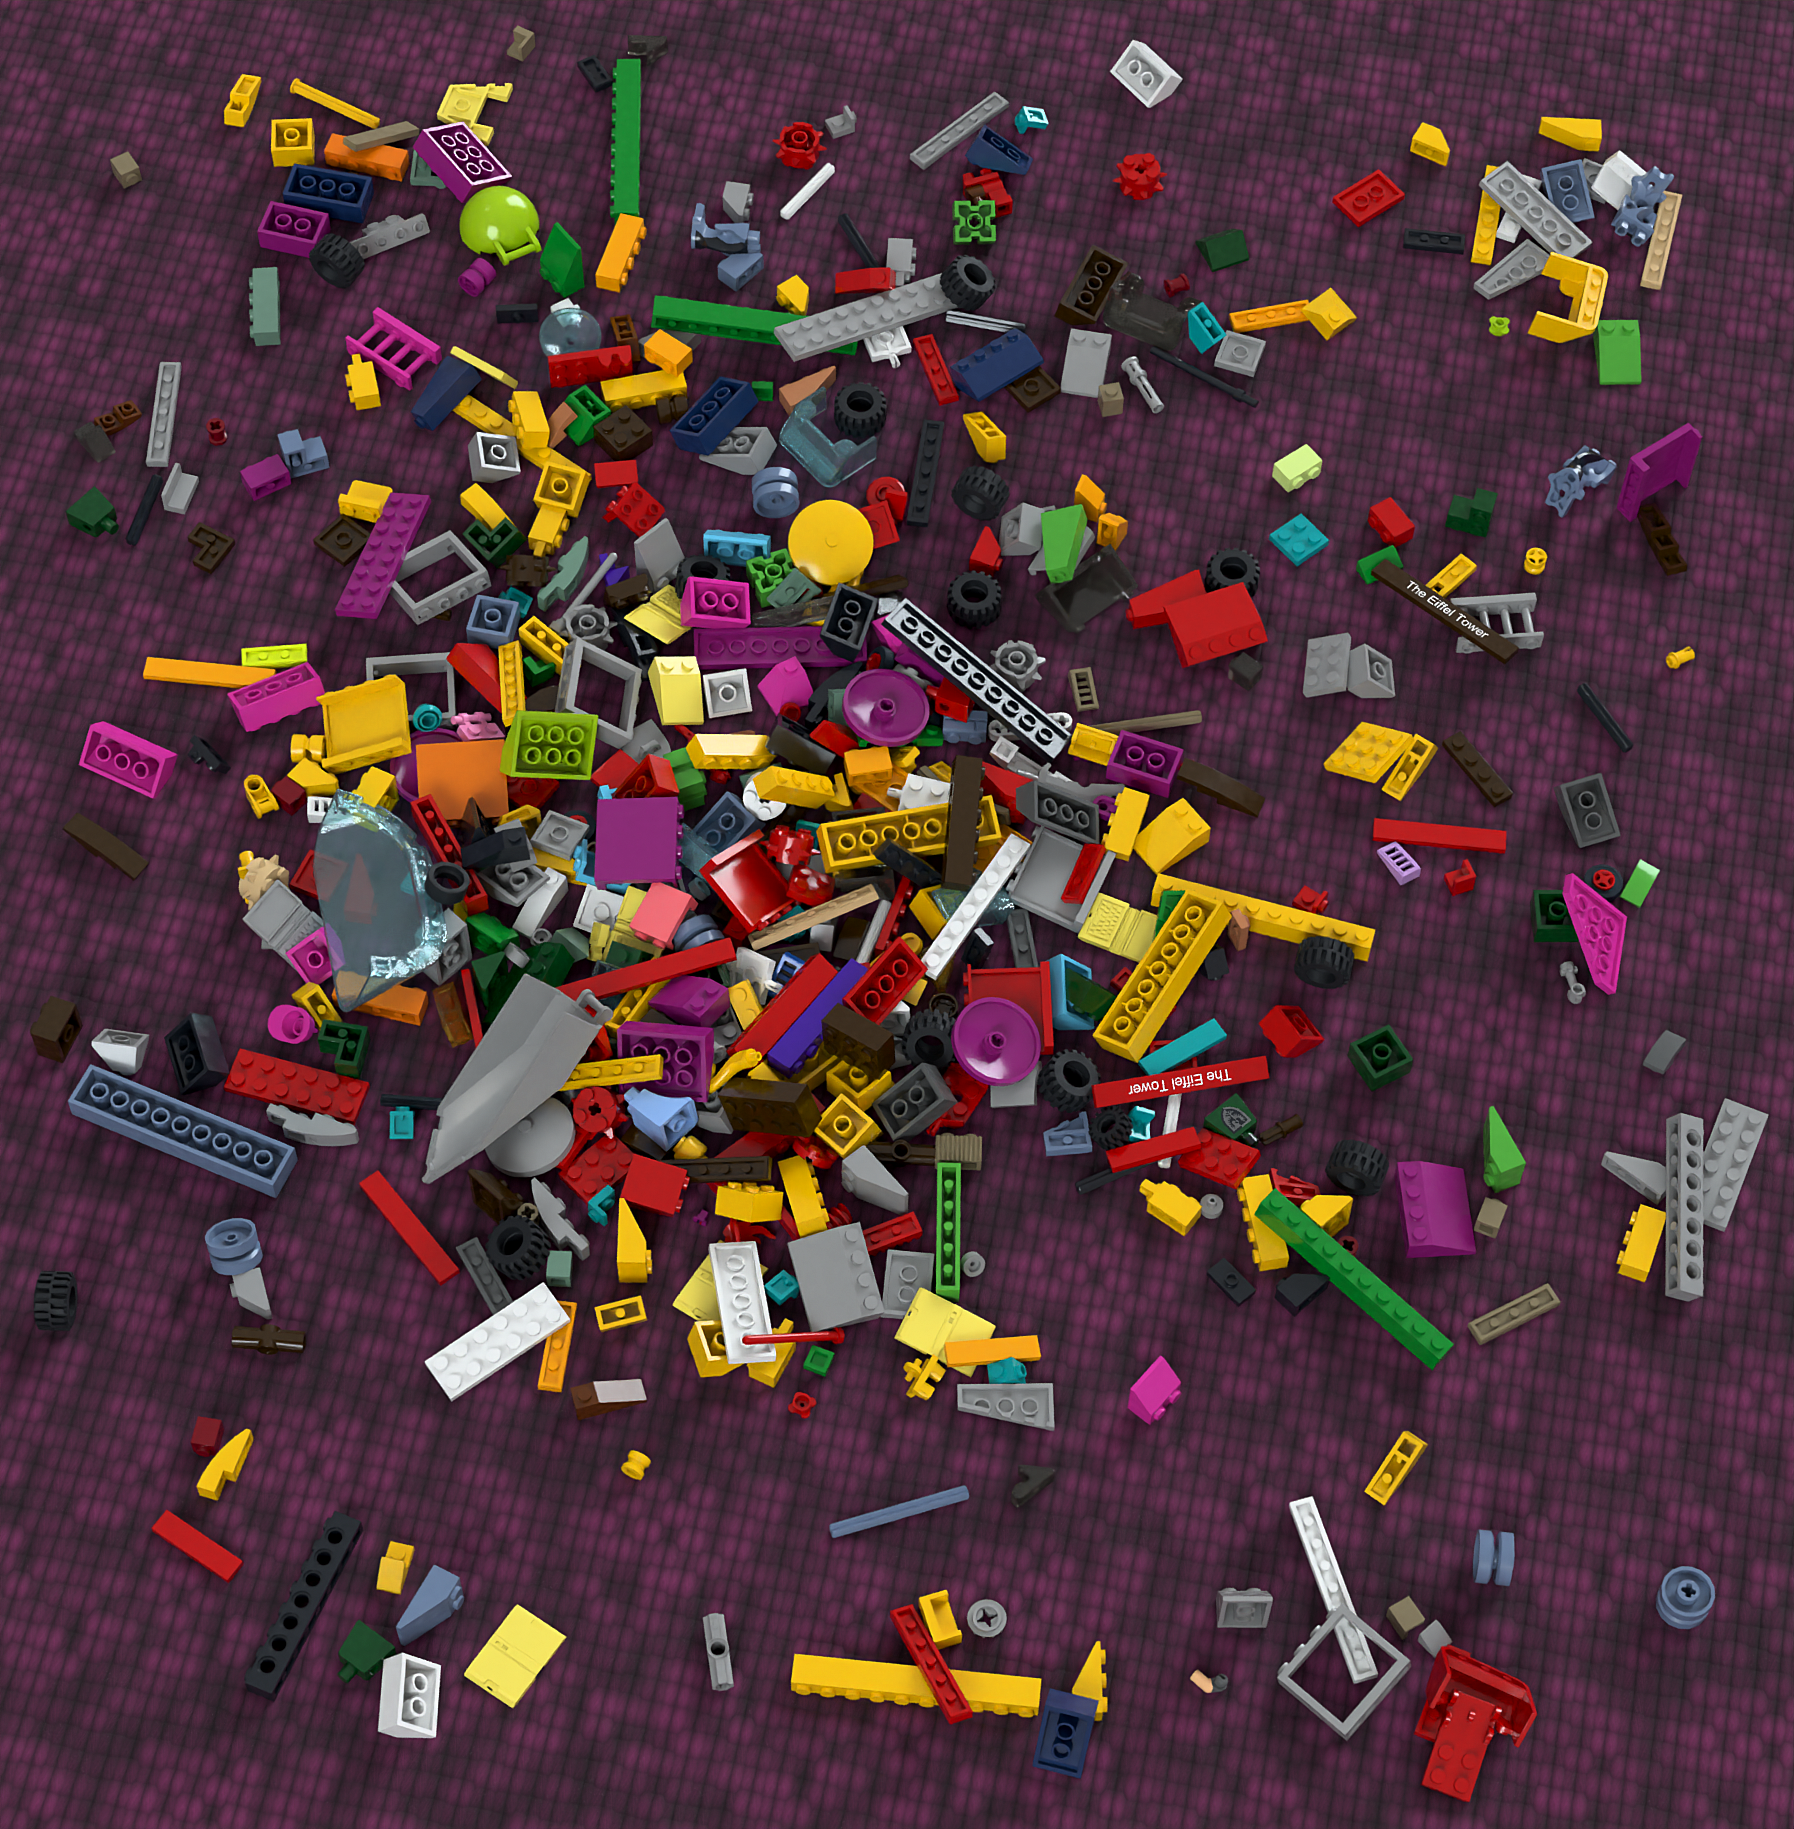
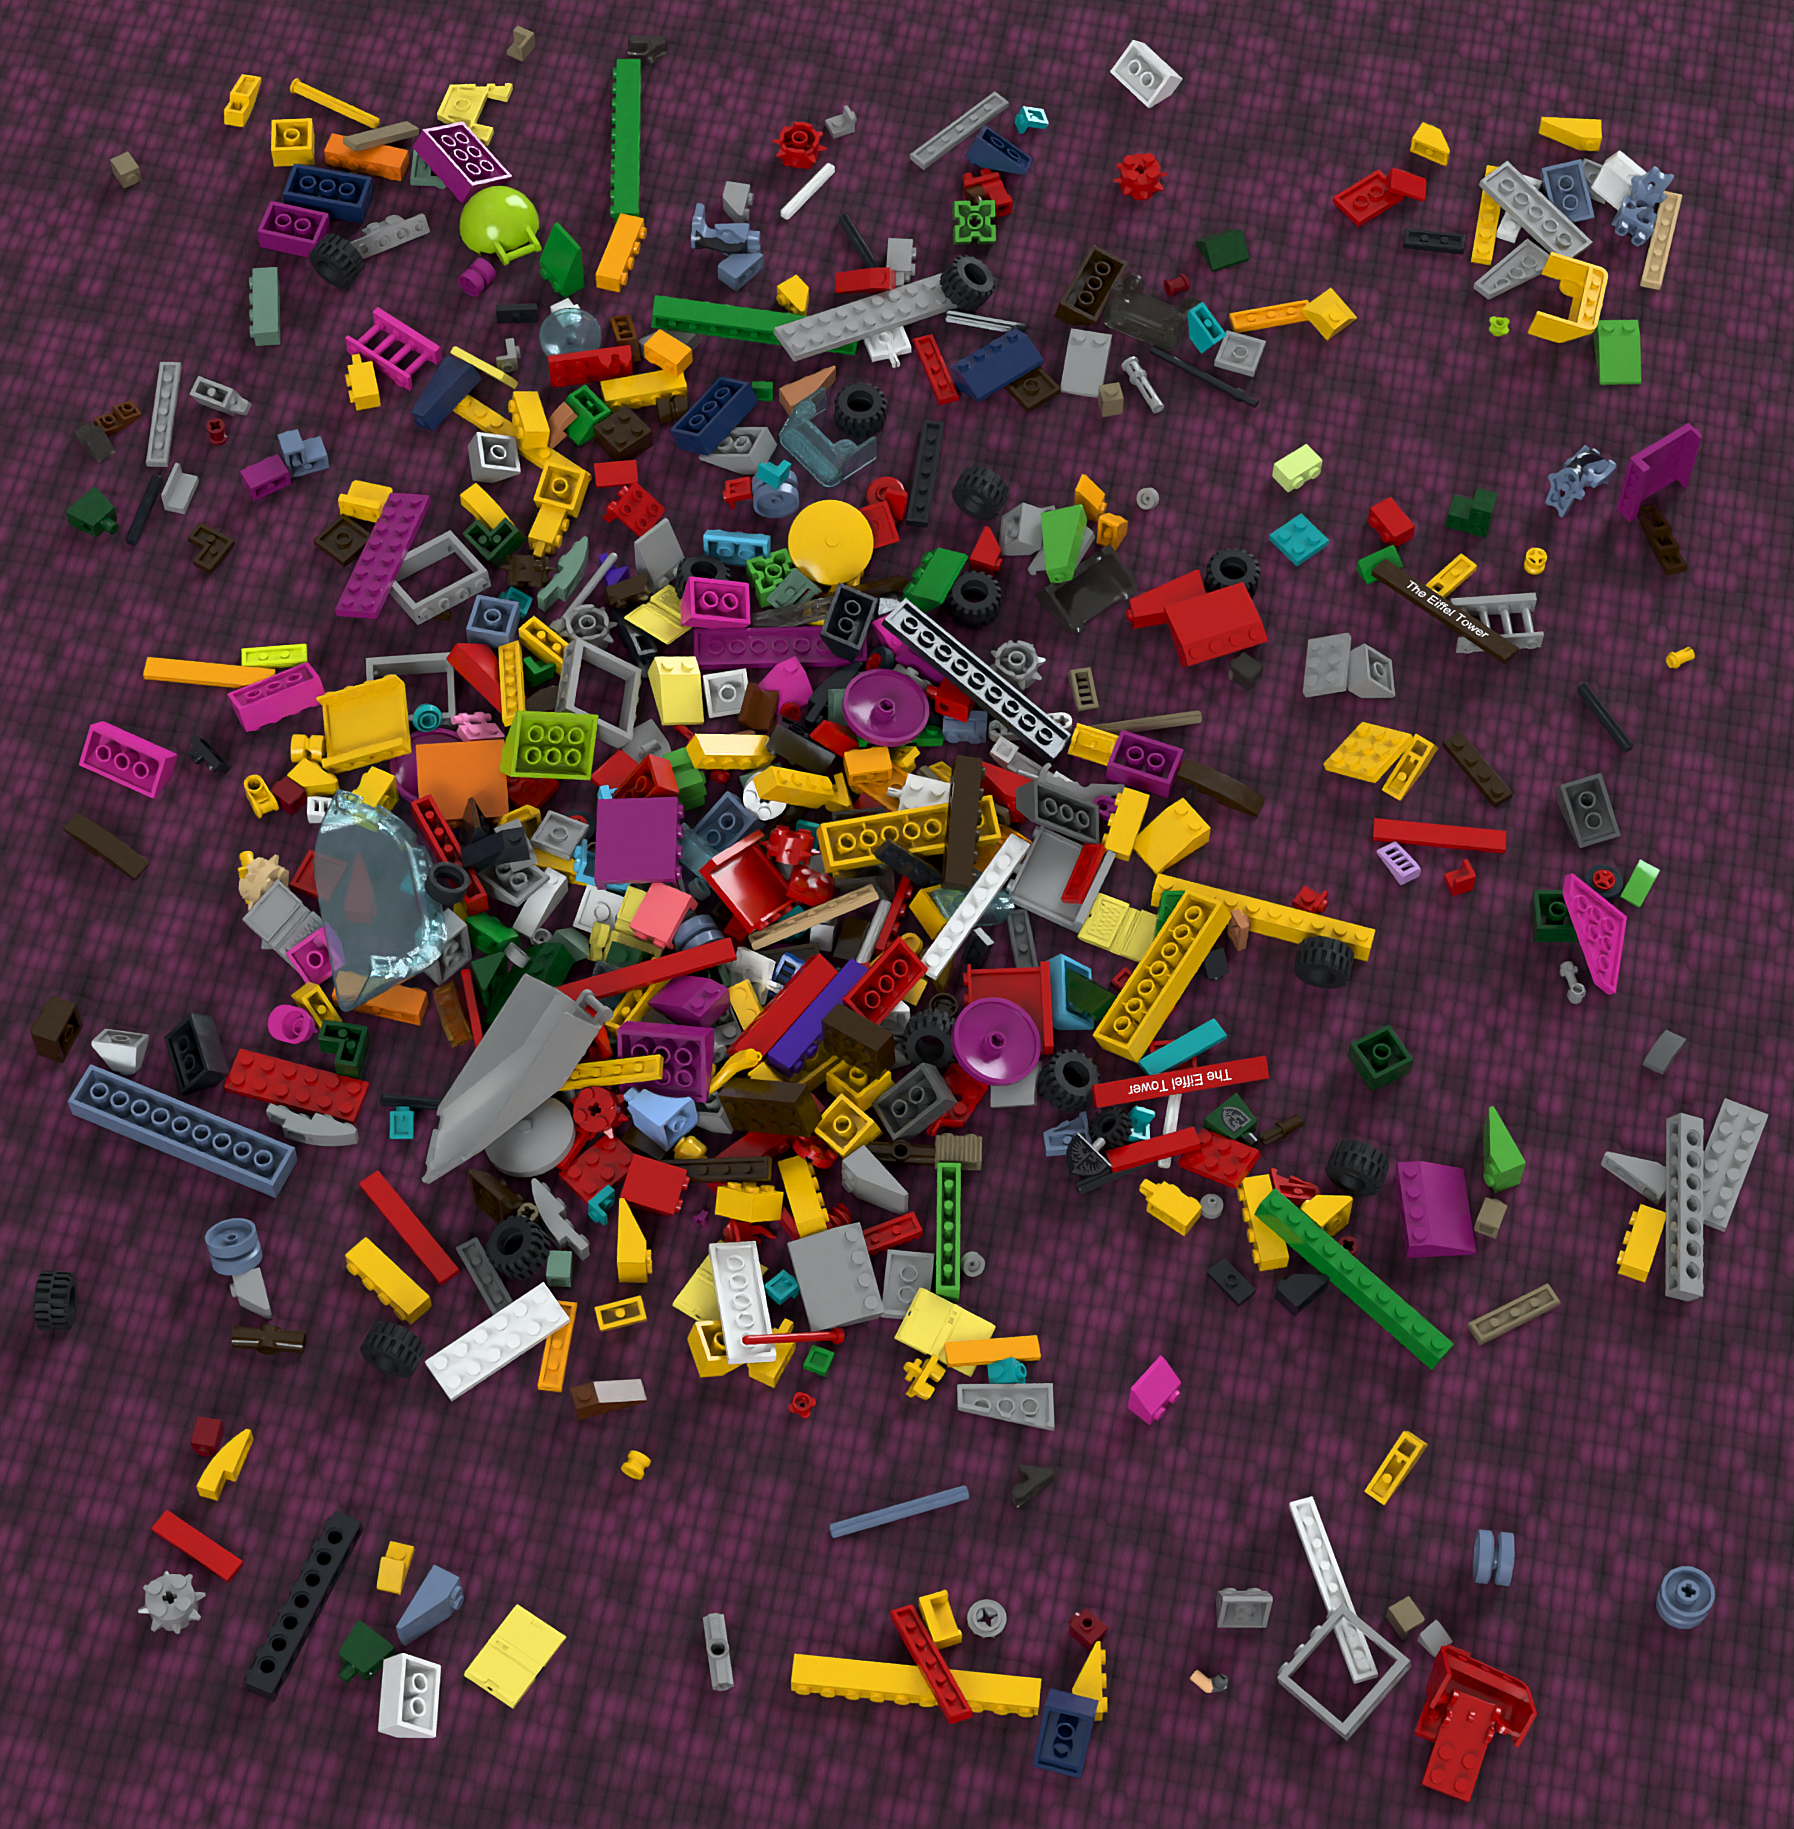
black plate [577,55,613,93] -> none
yellow slope [963,411,1006,463] -> none
red slope [1258,1005,1325,1058] -> none
none -> light grey brick [138,1571,206,1634]
none -> light grey hinge [190,376,252,416]
none -> yellow brick [345,1237,432,1324]
none -> black tyre [359,1321,426,1378]
none -> light grey bracket [496,338,521,372]
none -> red bracket [723,476,753,509]
none -> reddish brown panel [738,683,780,731]
none -> teal panel [756,460,791,490]
none -> green slope [901,548,968,614]
none -> shield [1066,1133,1112,1177]
none -> dark red brick [1069,1608,1108,1653]
none -> light grey tile [1137,488,1159,509]
none -> red slope [1385,168,1426,202]

